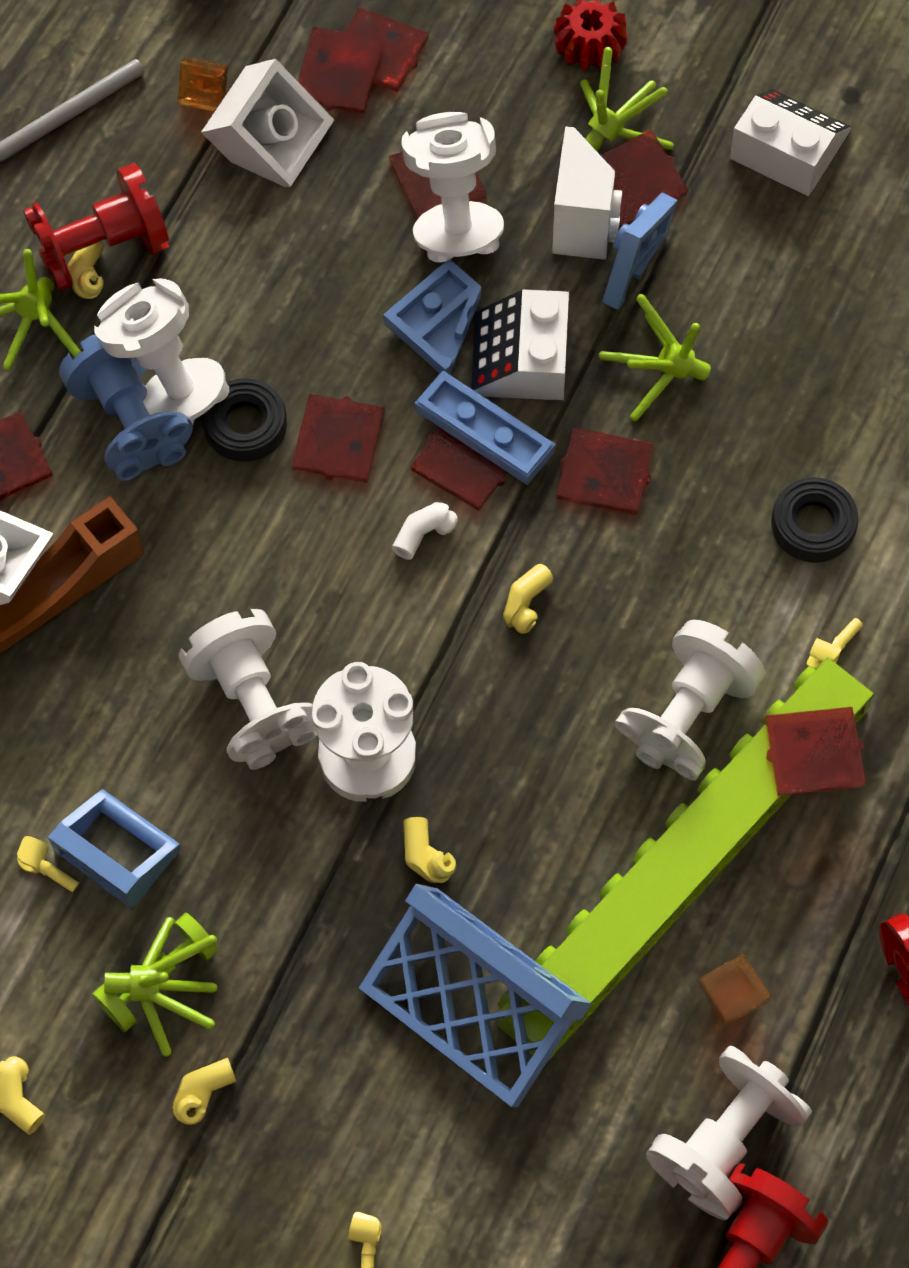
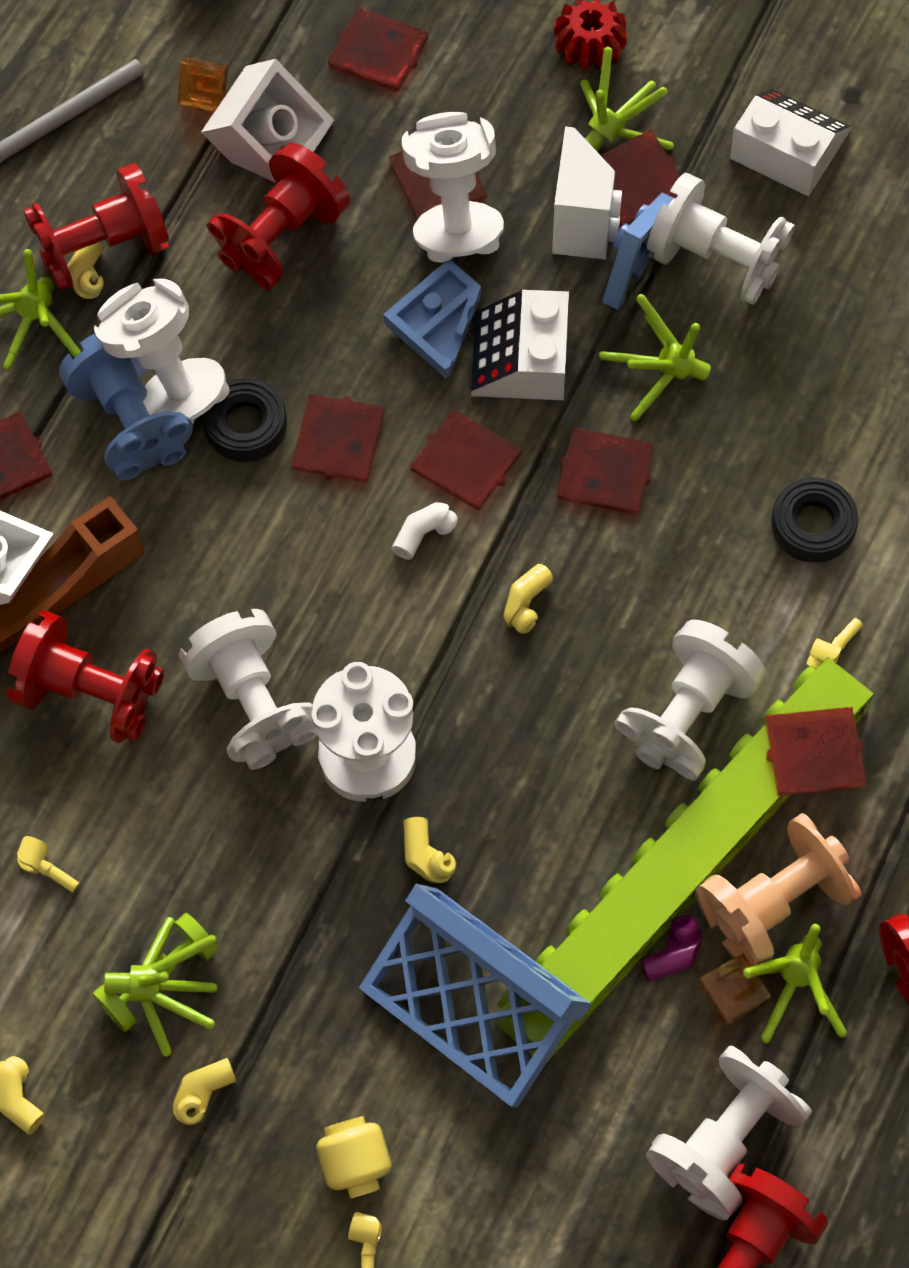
medium blue tile [48,789,181,910] -> none
clear red piece [298,27,384,114] -> none
medium blue tile [415,371,556,485] -> none
none -> red piece [6,611,165,743]
none -> red piece [206,142,350,291]
none -> light yellow head [316,1116,392,1198]
none -> magenta arm [640,915,702,982]
none -> white piece [647,173,795,305]
none -> light nougat piece [695,813,862,968]
none -> lime plant [719,924,847,1044]

